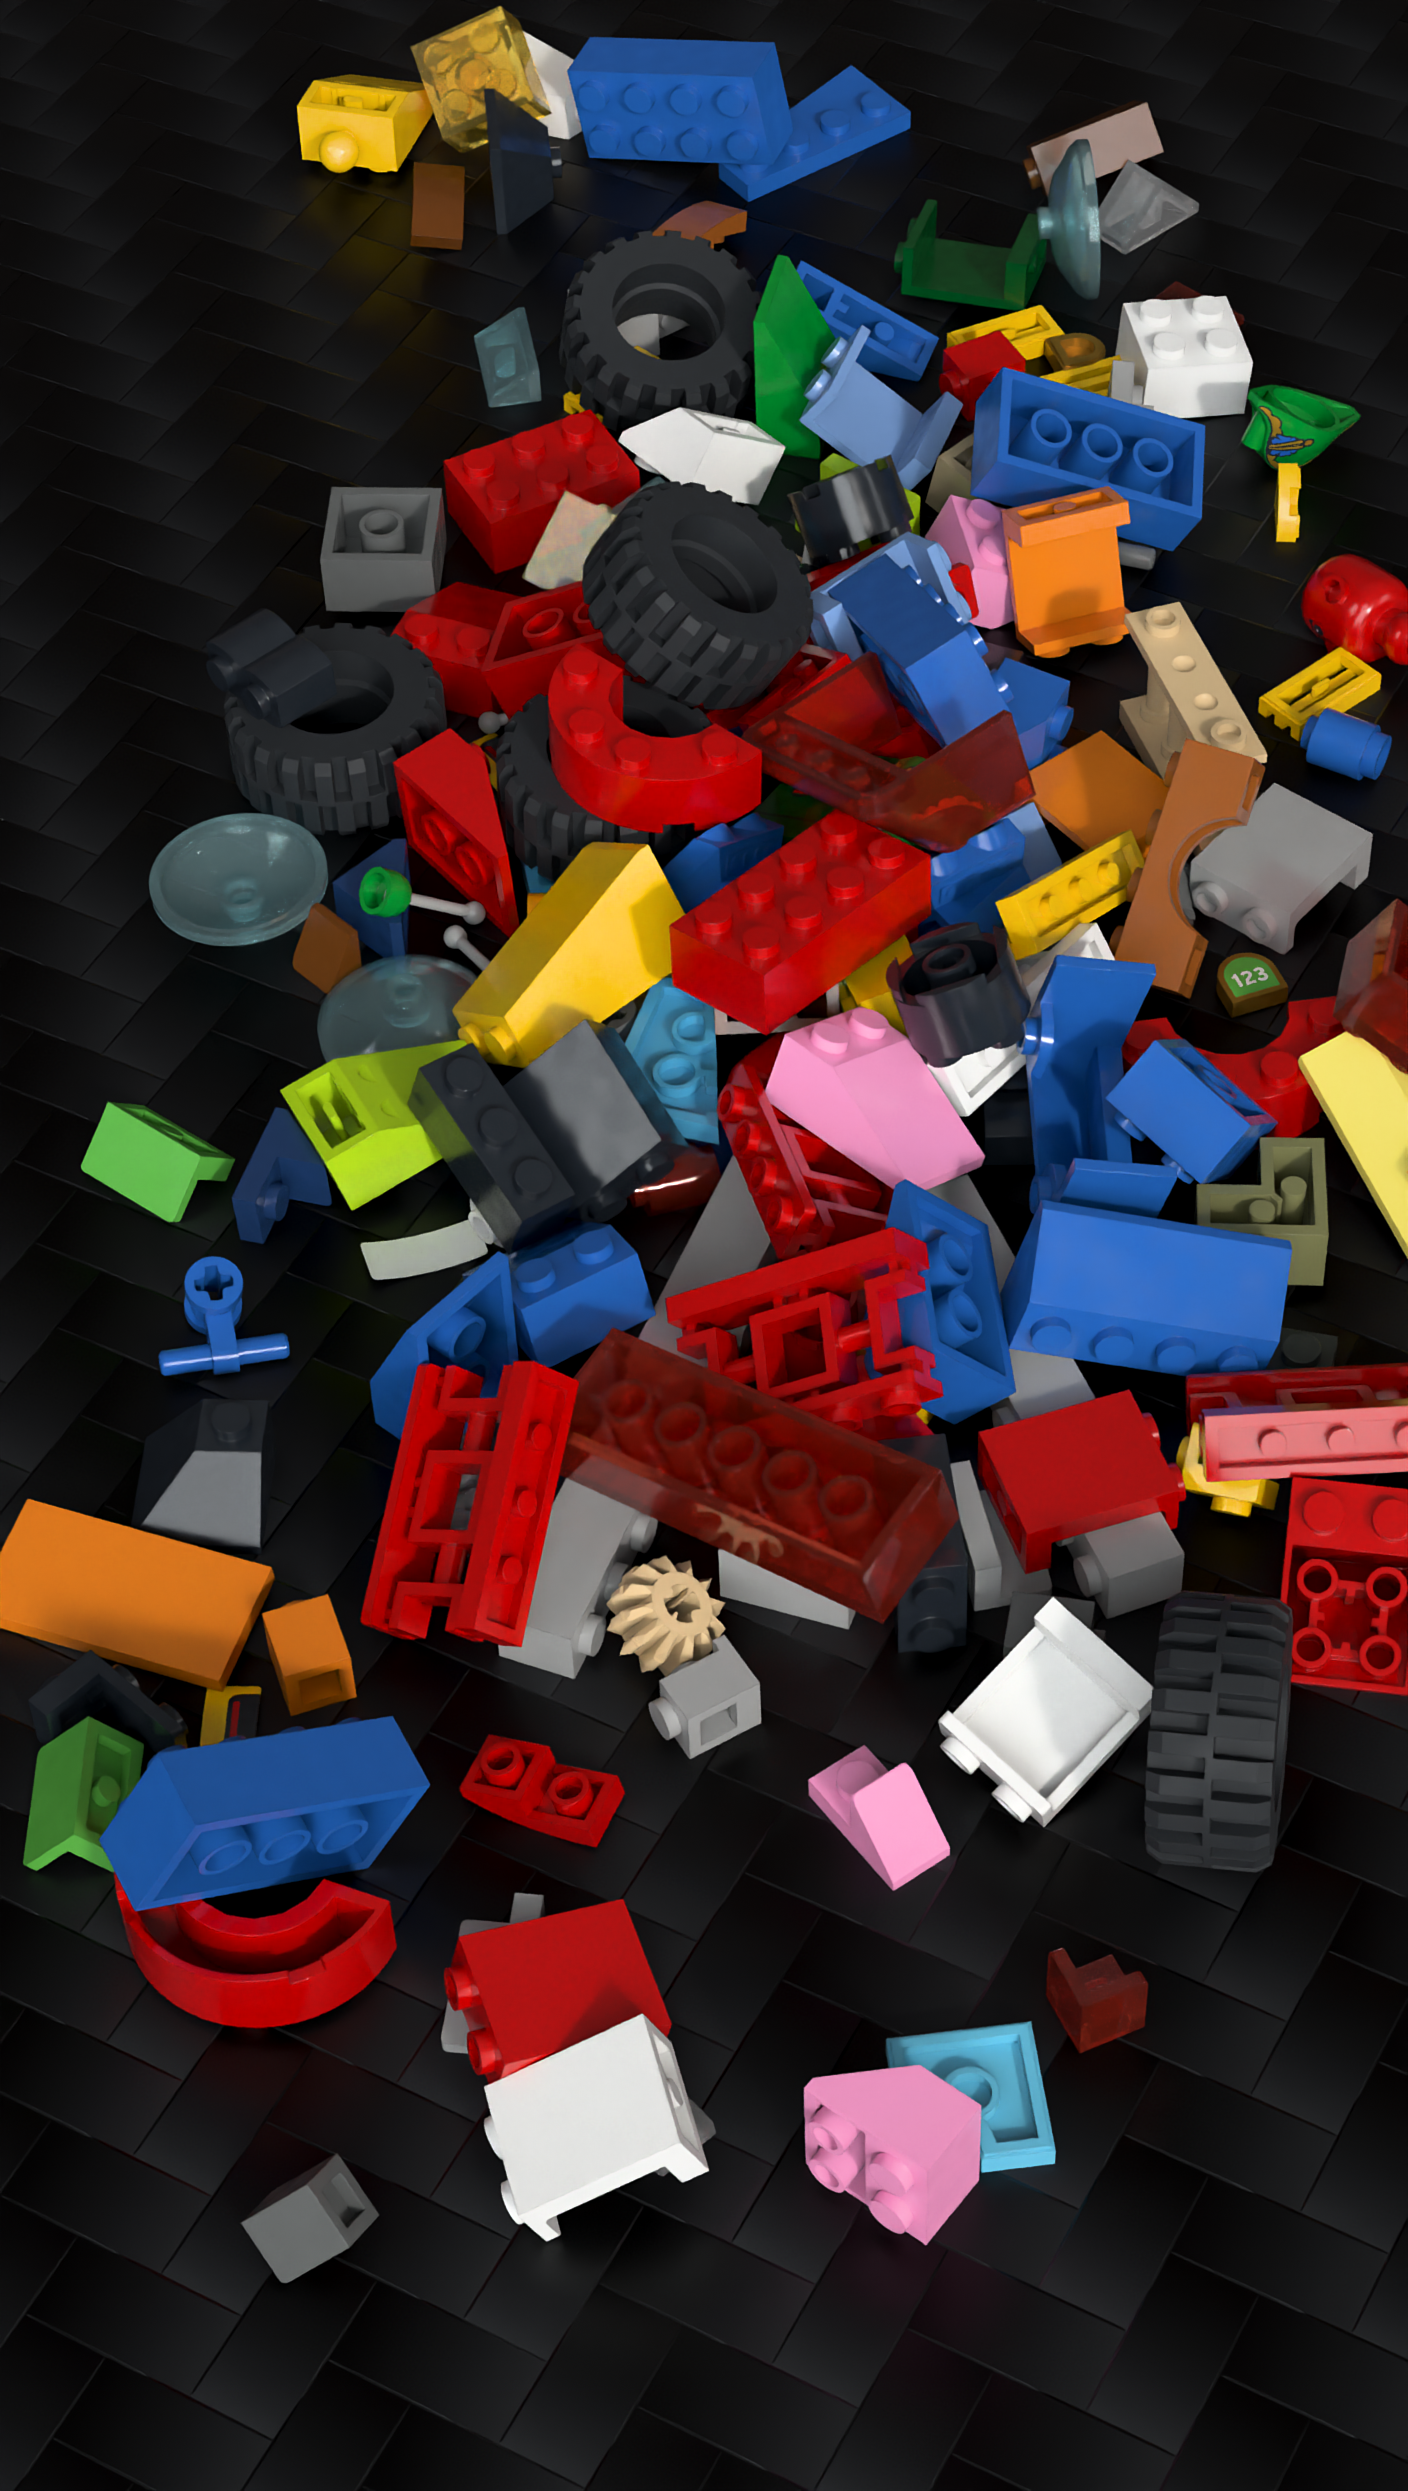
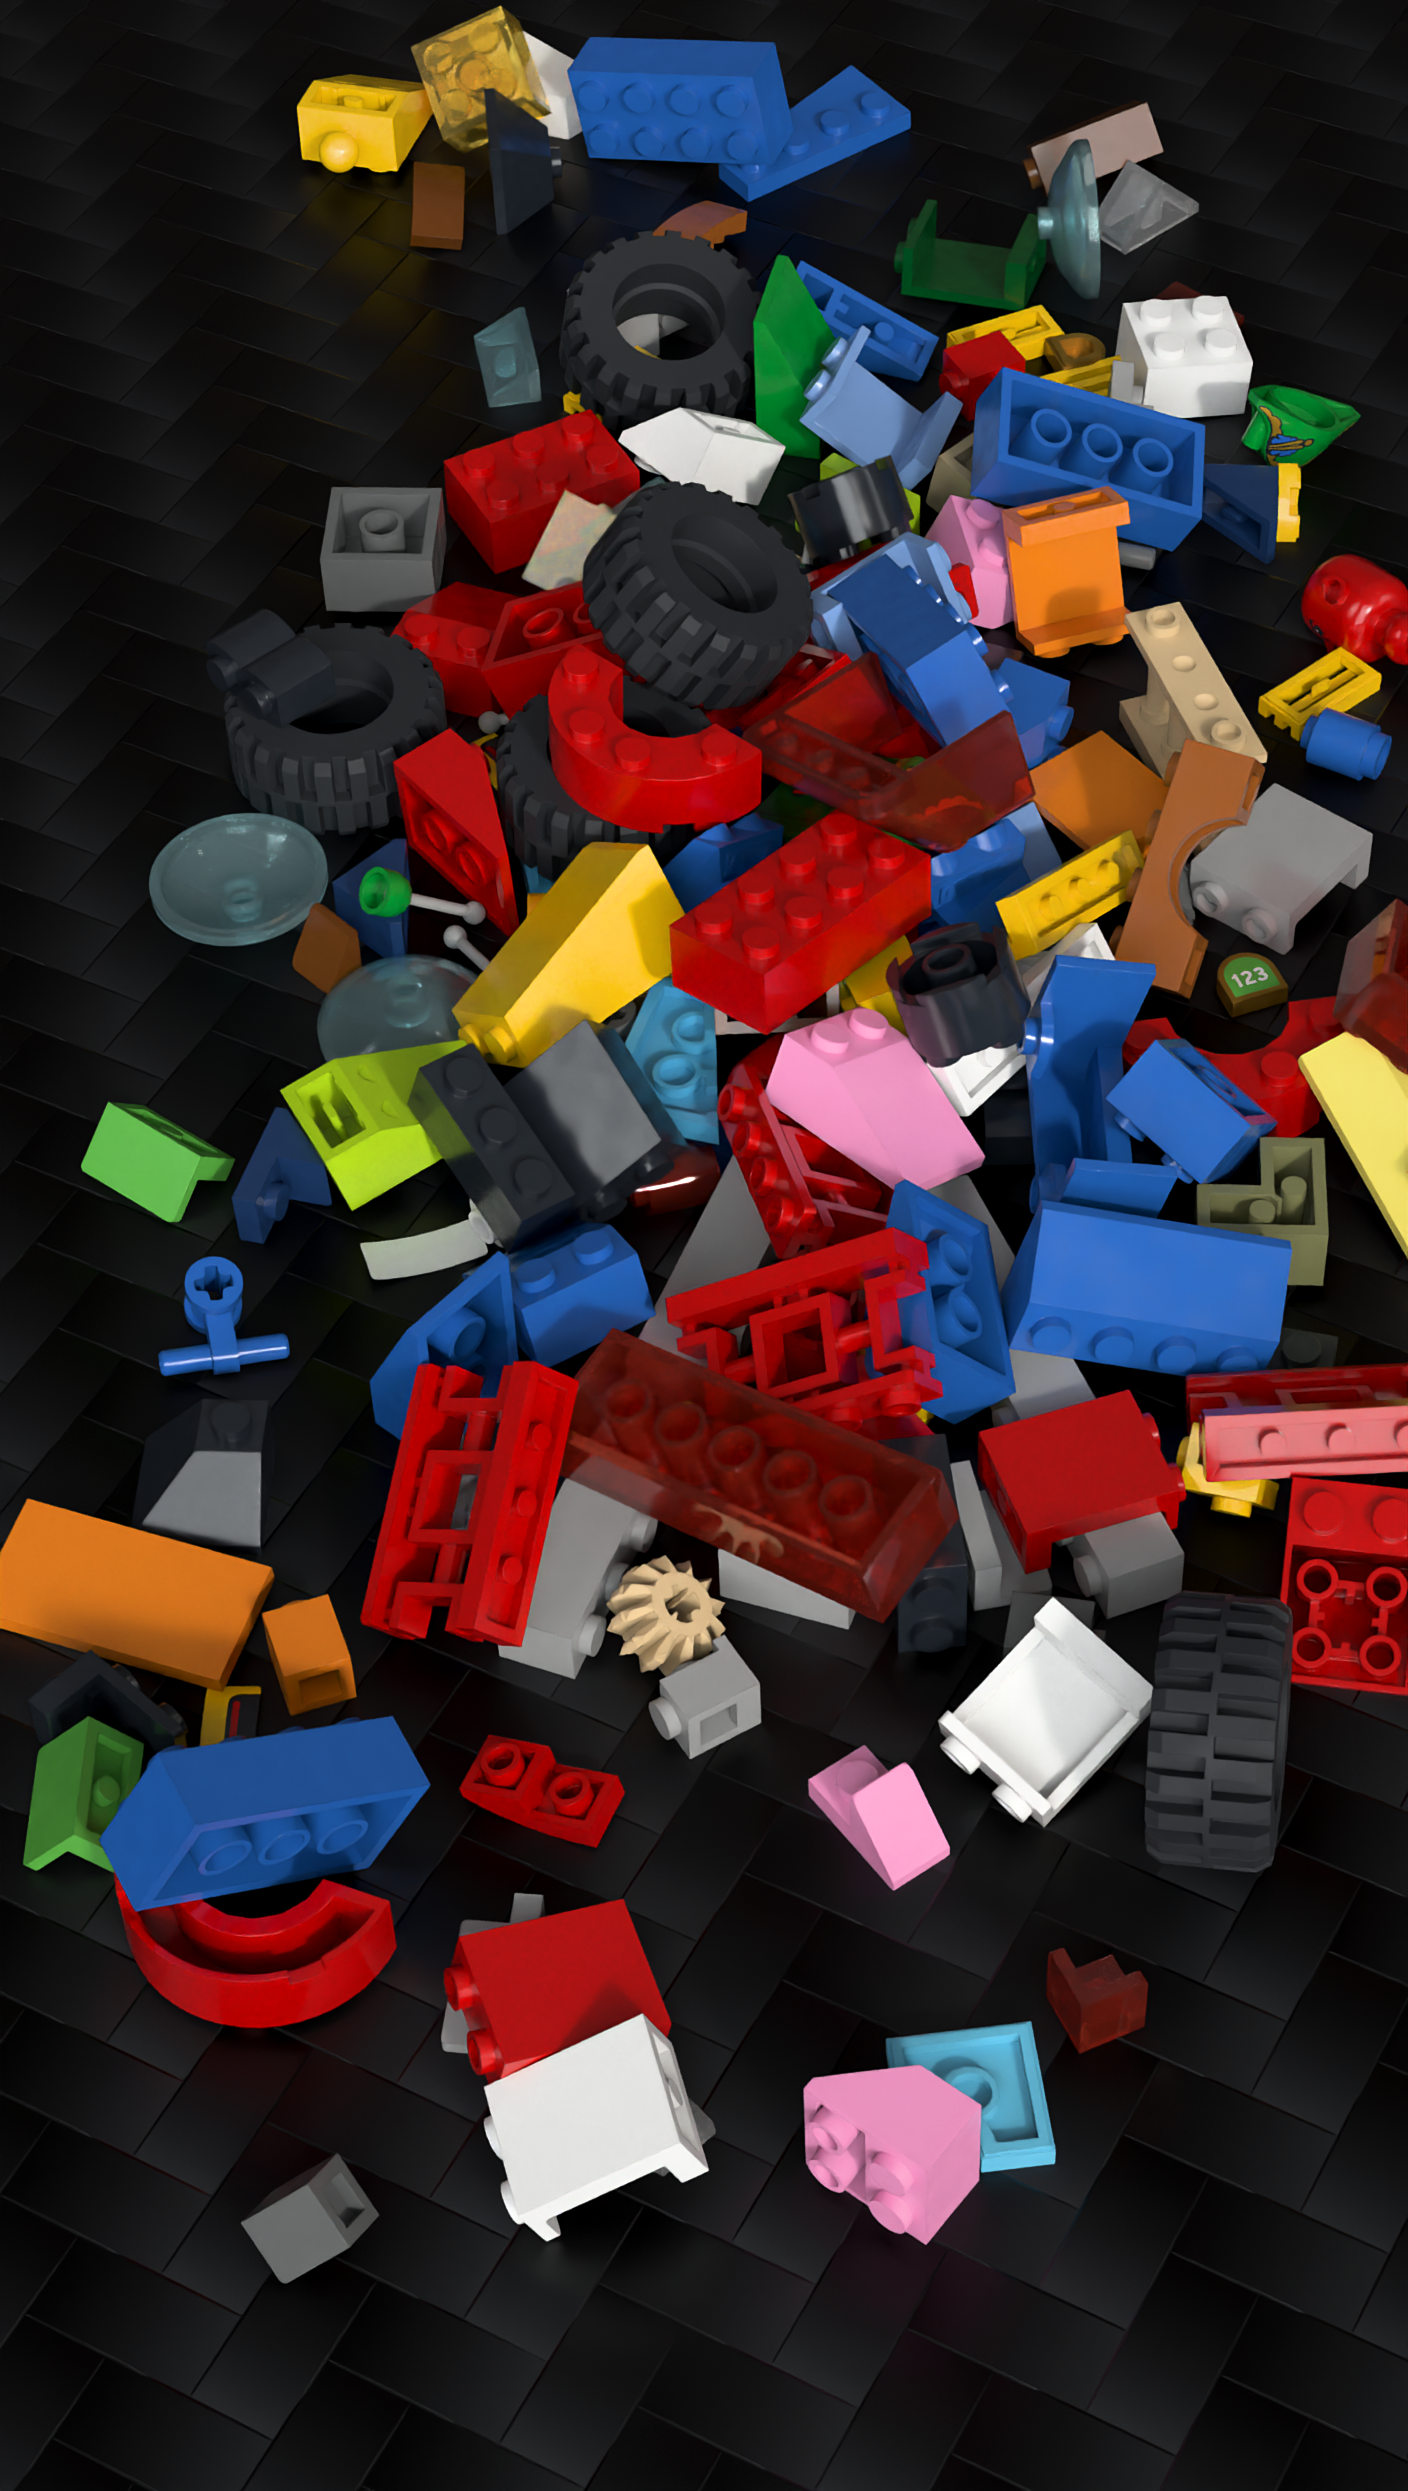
none -> dark blue slope [1201,464,1278,564]

